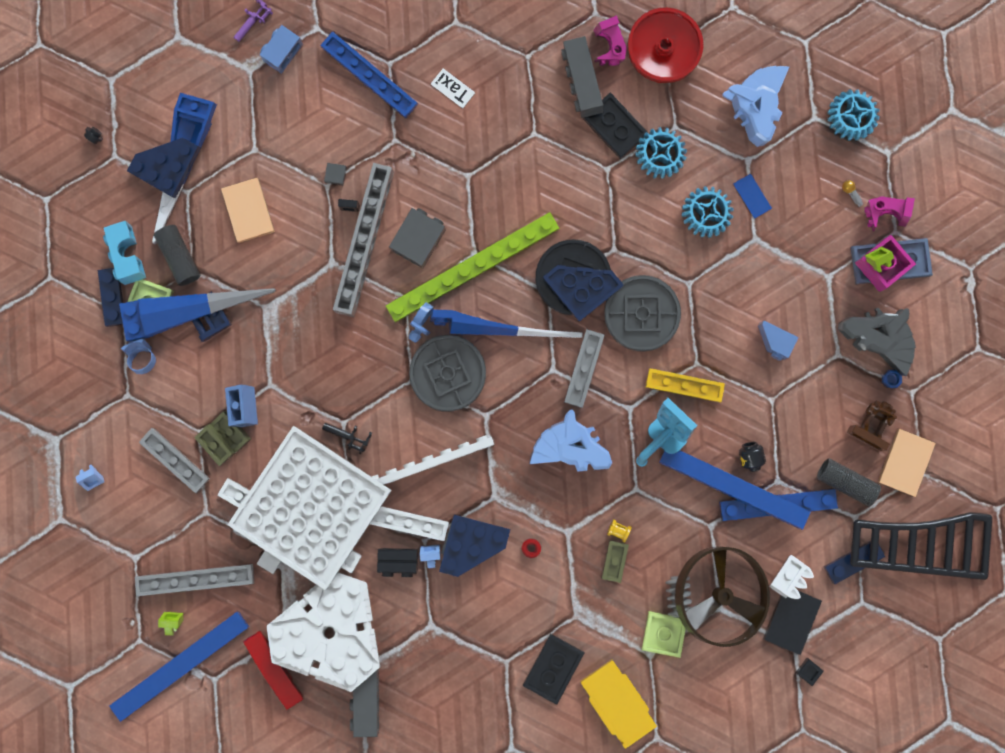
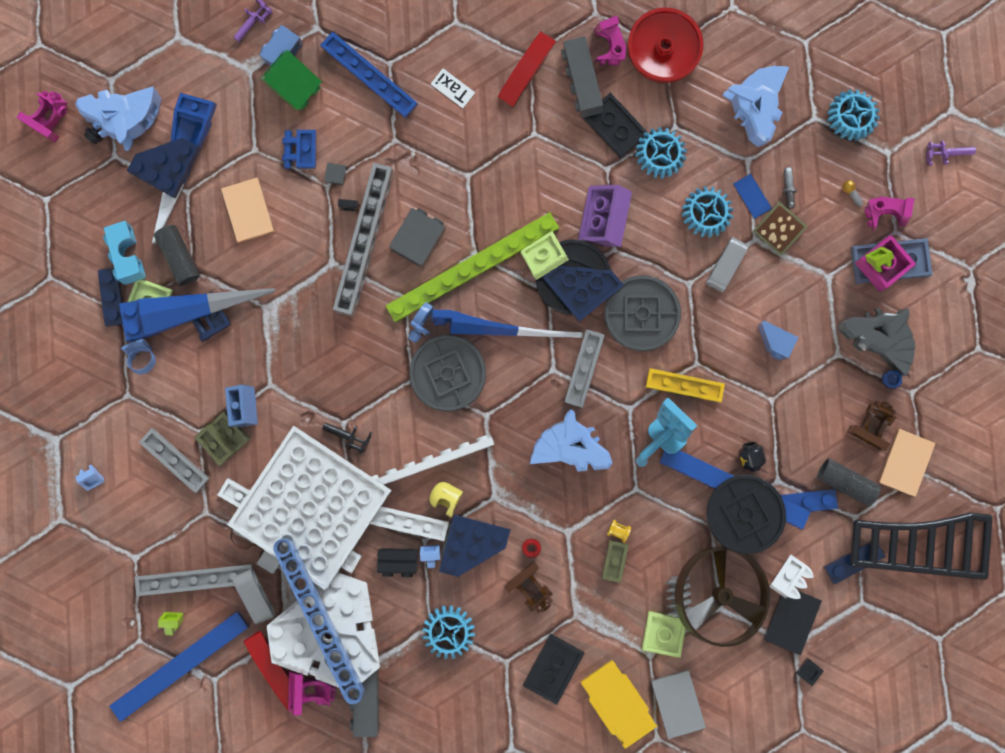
none -> dark pink tile [16,91,68,143]
none -> light blue animal [75,86,161,151]
none -> light grey beam [233,569,275,625]
none -> green brick [260,50,322,111]
none -> medium blue beam [273,538,365,704]
none -> blue plate [282,130,317,169]
none -> dark pink tile [288,670,336,716]
none -> medium azure gear [422,605,475,659]
none -> light yellow helmet [429,482,463,518]
none -> red slope [497,31,557,107]
none -> reddish brown tile [504,561,553,613]
none -> yellowish green tile [520,231,569,280]
none -> medium lavender slope [578,185,632,247]
none -> light grey tile [651,670,706,739]
none -> light grey beam [705,236,749,293]
none -> black plate [706,475,786,554]
none -> reddish brown slope [753,201,808,256]
none -> flat silver piece [783,167,797,209]
none -> medium lavender piece [926,141,976,166]

